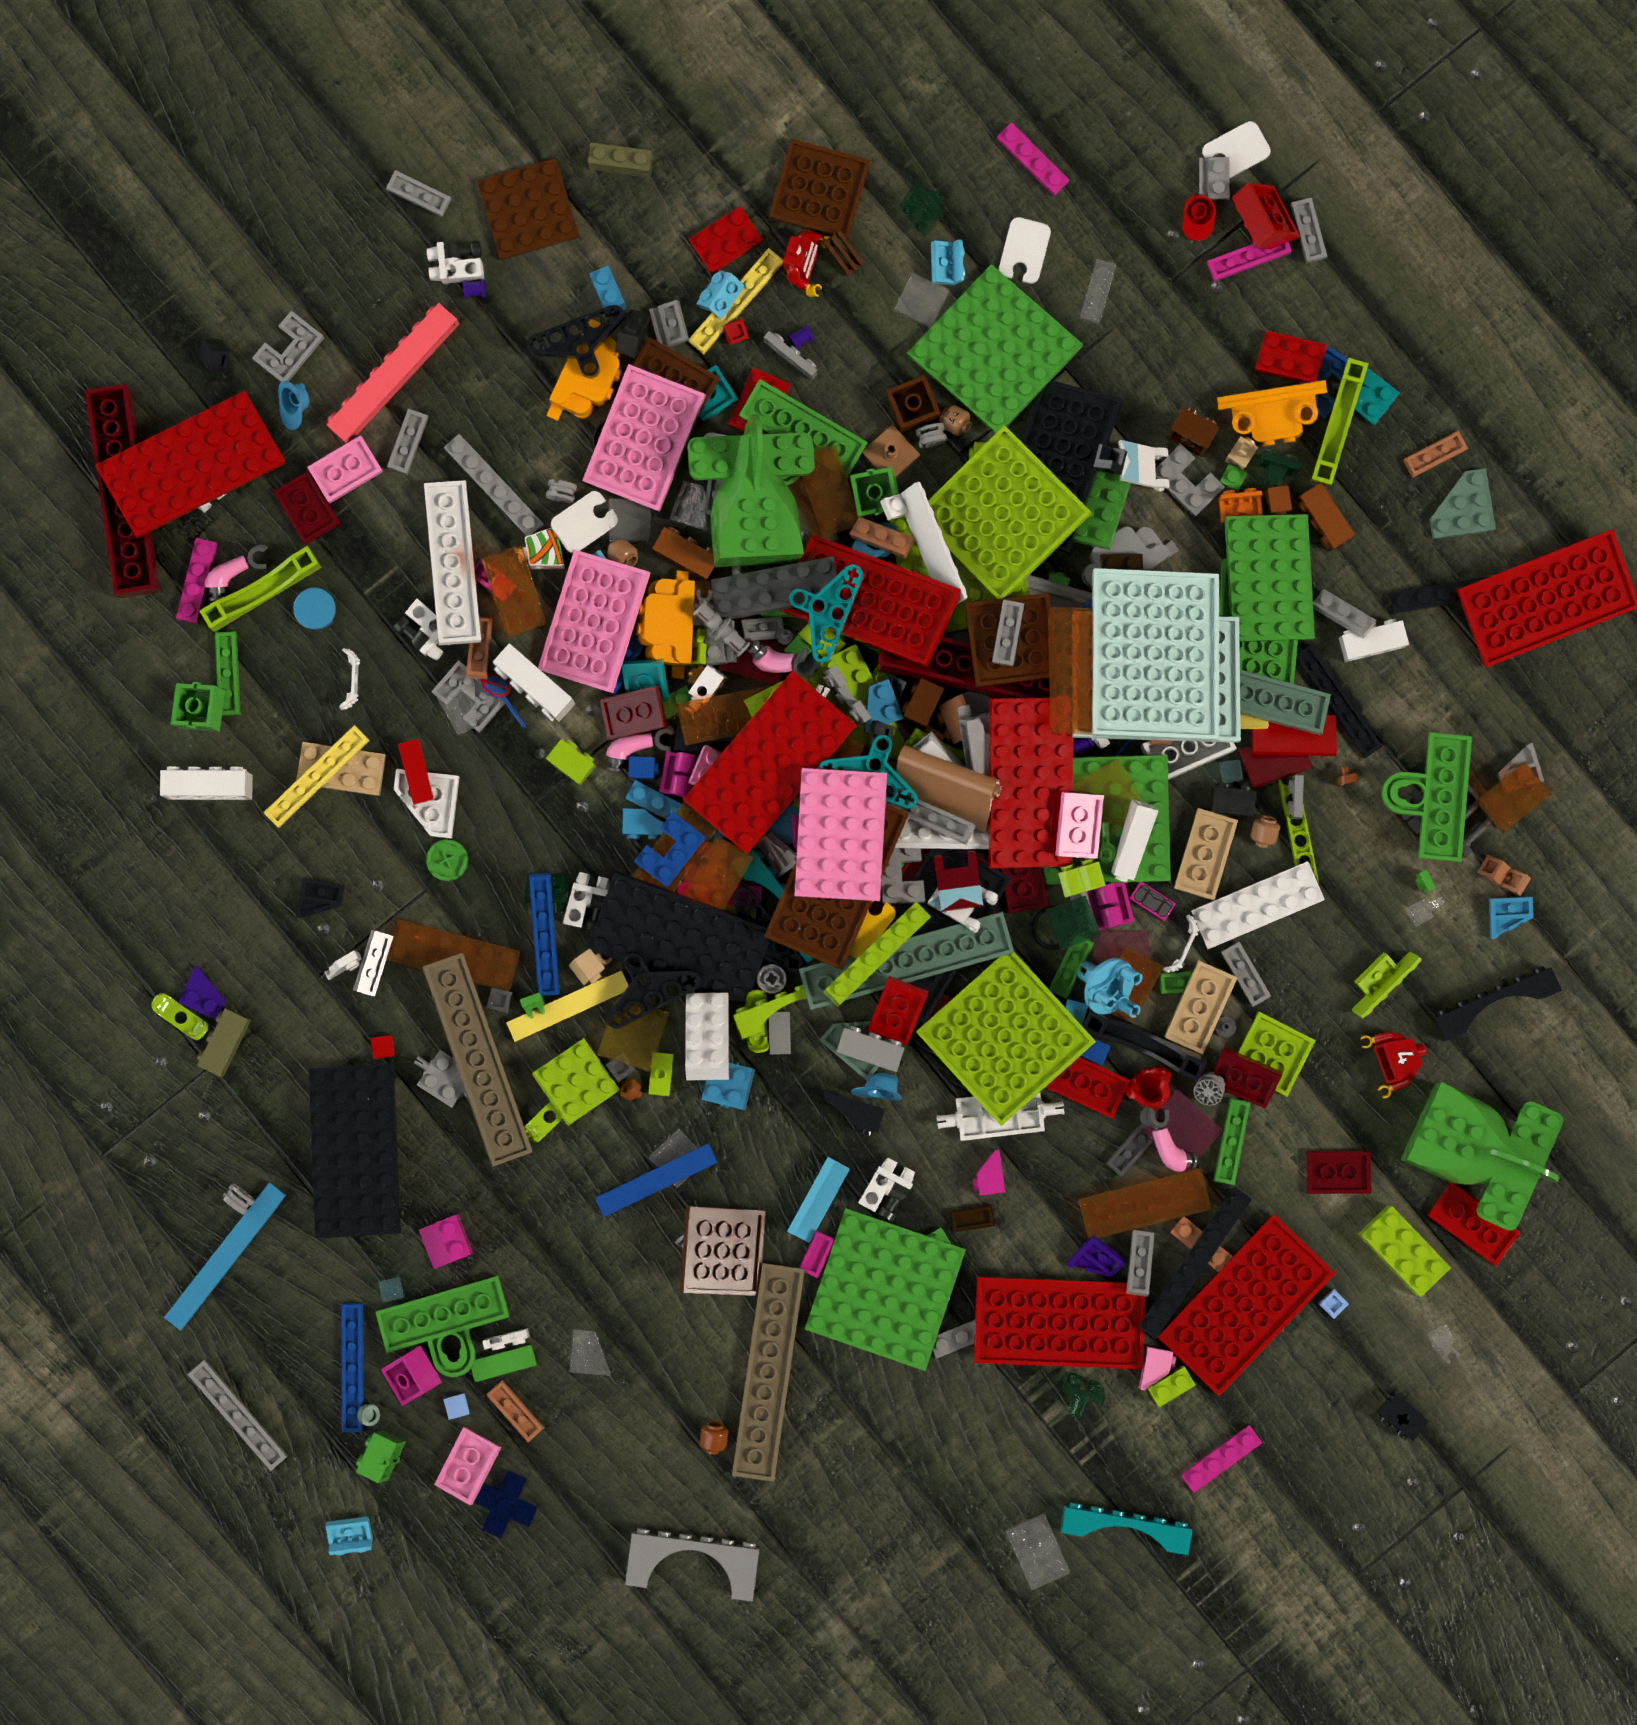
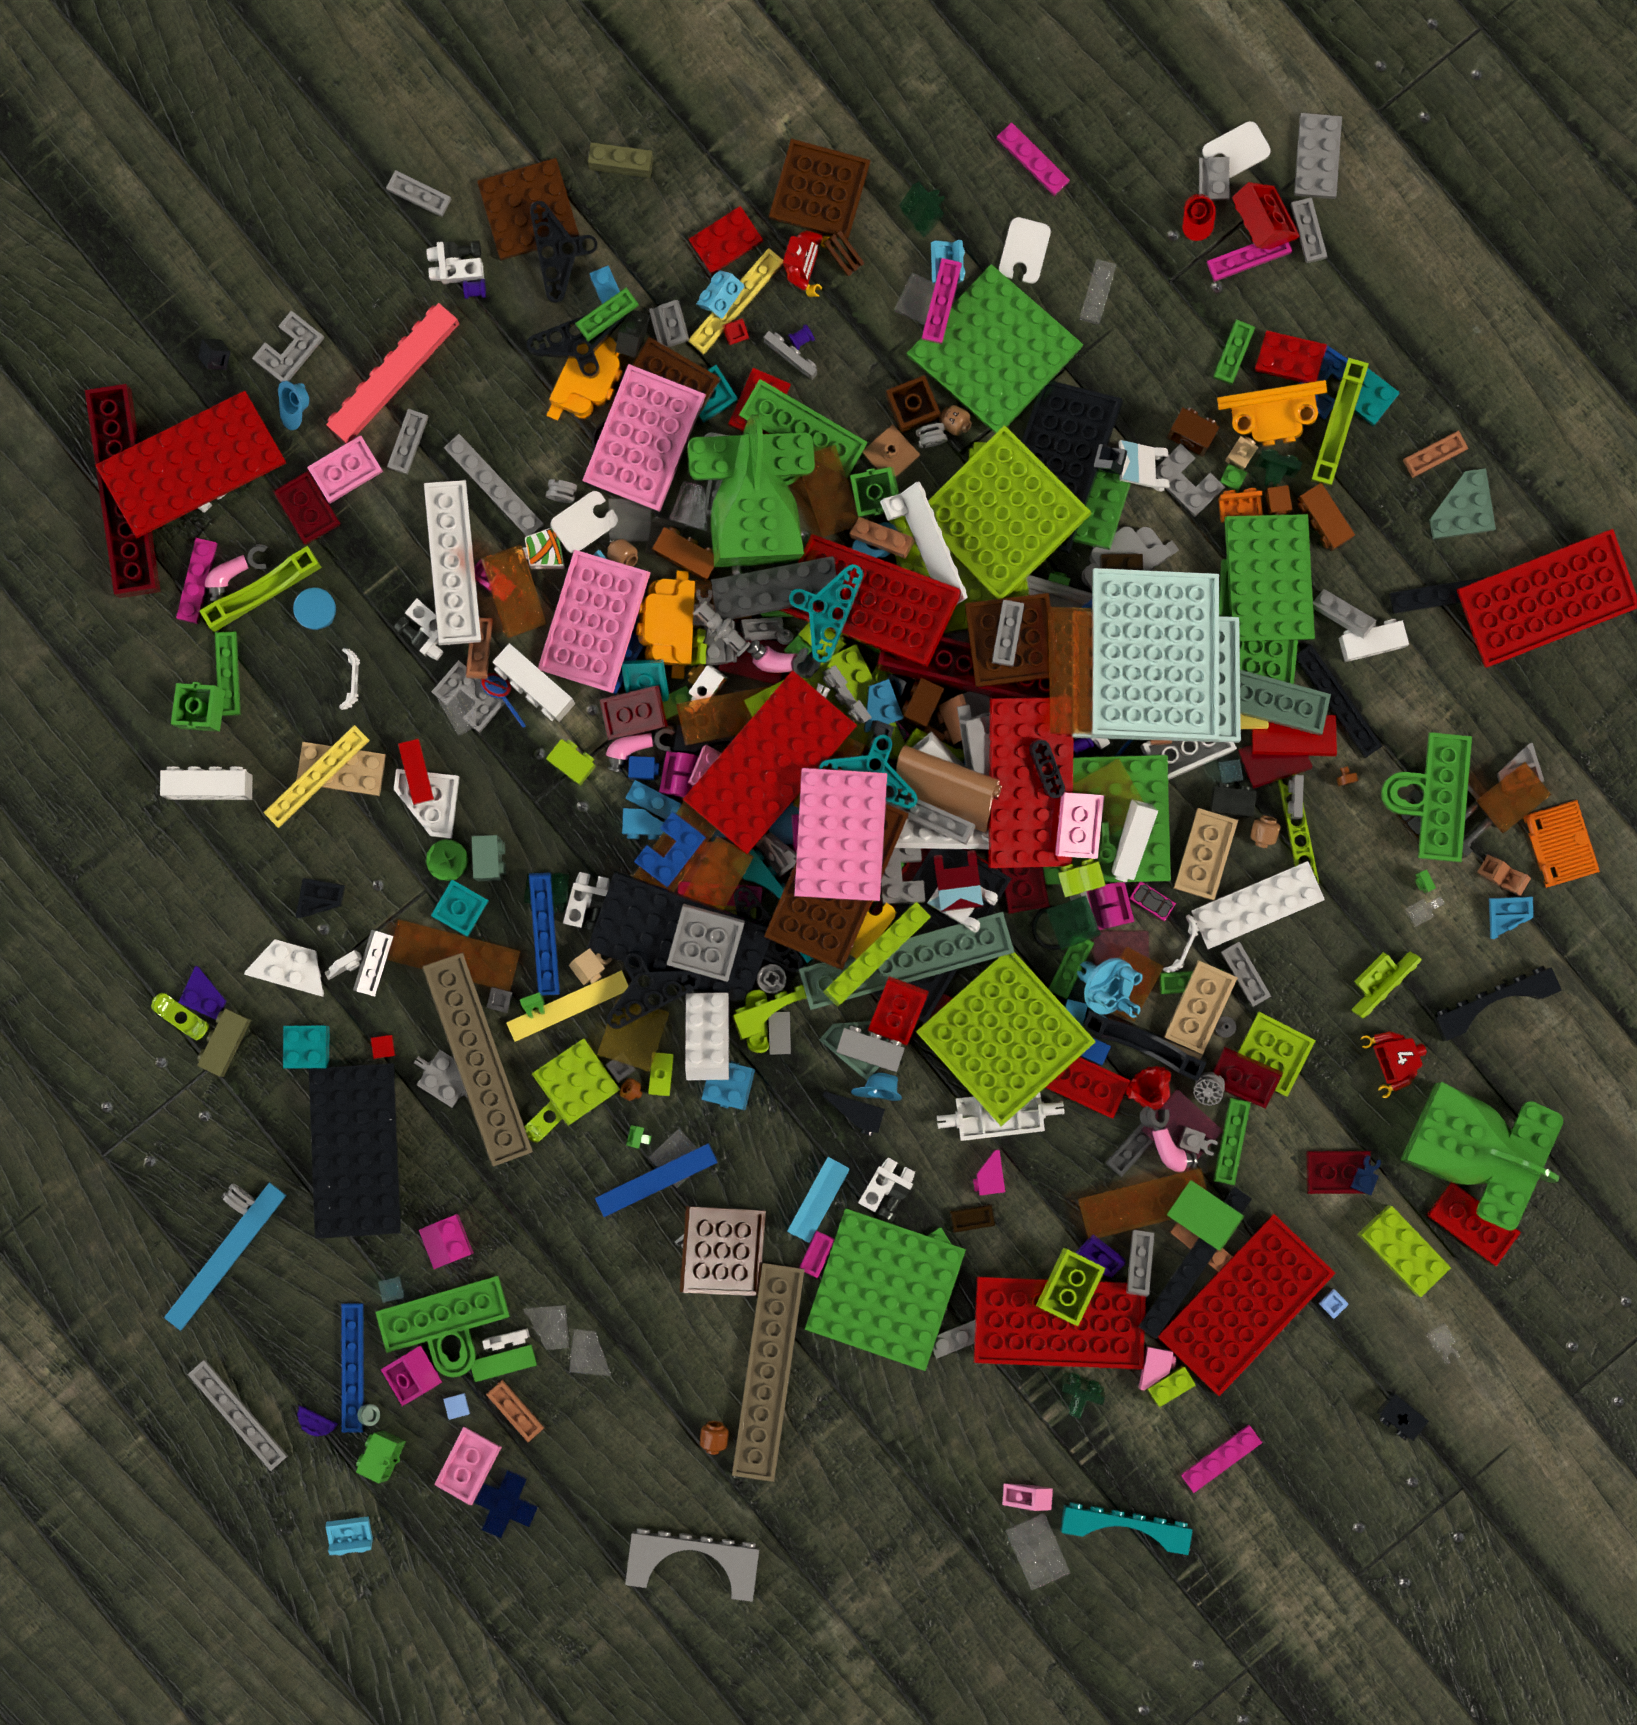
none -> white wing [244,939,324,997]
none -> teal brick [283,1026,330,1069]
none -> dark purple tile [297,1405,338,1437]
none -> teal plate [431,880,489,937]
none -> sand green brick [472,835,506,882]
none -> clear wing [524,1305,569,1350]
none -> black beam [530,201,597,303]
none -> bright green tile [575,287,639,341]
none -> bright green tile [626,1125,652,1149]
none -> light grey plate [667,904,745,982]
none -> dark pink plate [922,258,962,344]
none -> bright pink slope [1002,1483,1053,1511]
none -> black beam [1029,739,1065,798]
none -> lime brick [1036,1248,1105,1326]
none -> bright green tile [1167,1180,1244,1251]
none -> light grey plate [1177,1126,1218,1155]
none -> bright green tile [1213,319,1255,385]
none -> light grey plate [1294,113,1342,199]
none -> dark blue plate [1350,1155,1381,1195]
none -> orange window [1523,800,1600,888]

